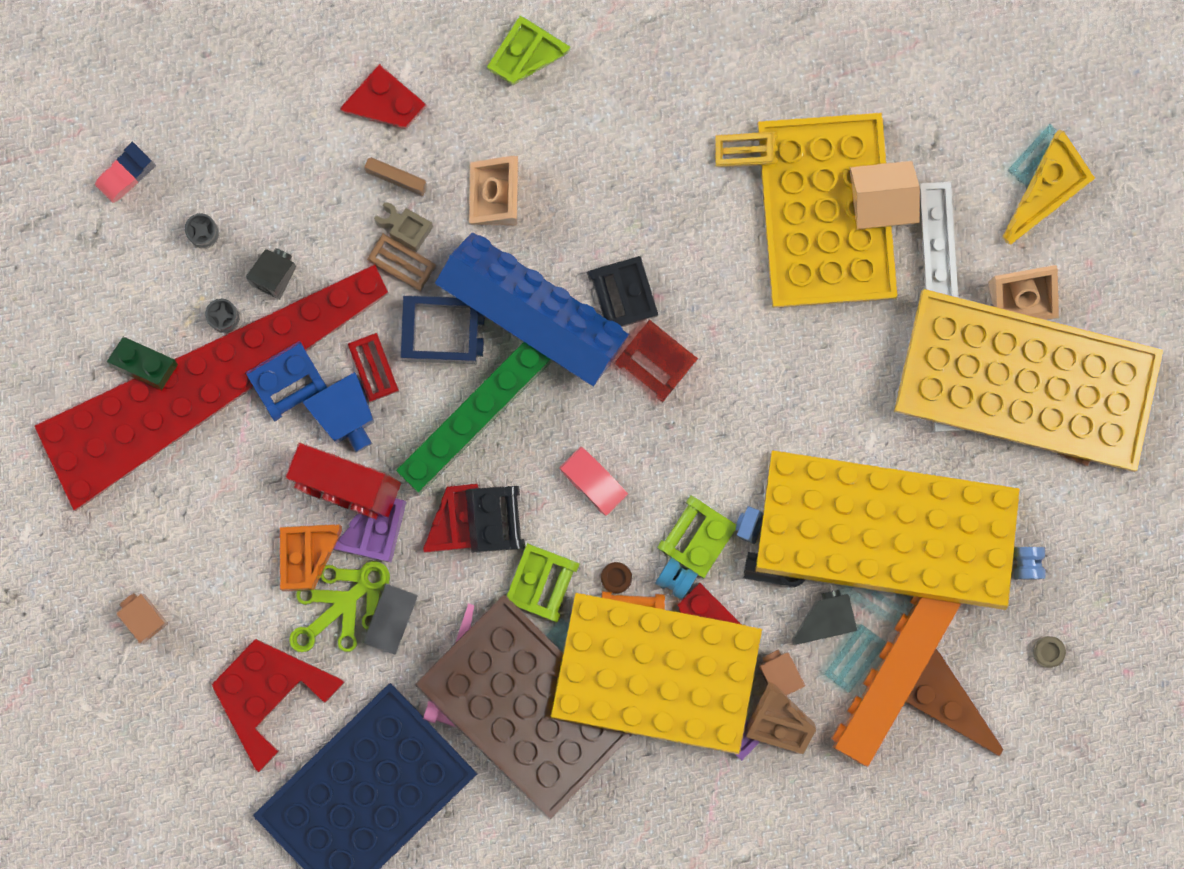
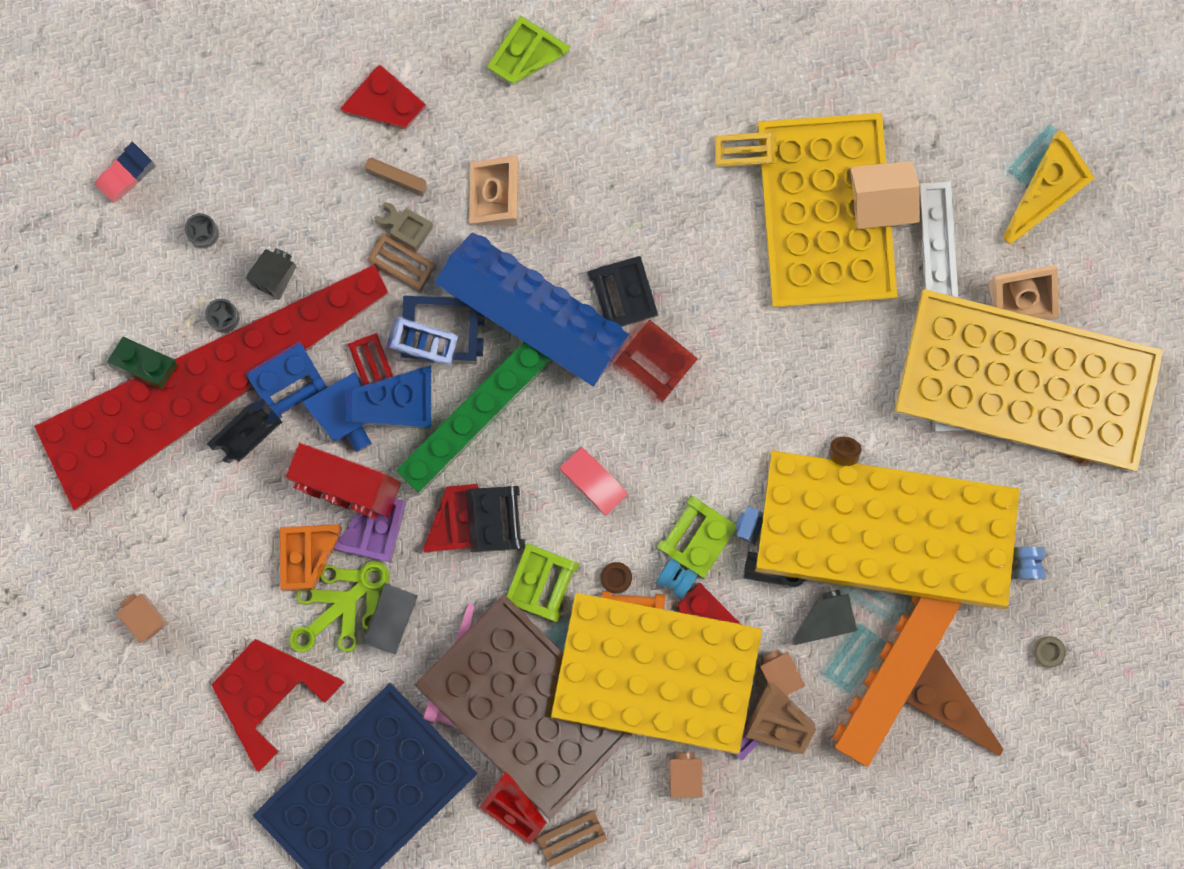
none -> black hinge [207,398,283,463]
none -> blue wing [345,365,431,429]
none -> slope [386,317,458,366]
none -> red wing [479,771,547,845]
none -> medium nougat tile [537,811,607,867]
none -> nougat brick [669,752,703,798]
none -> reddish brown tile [829,436,862,466]

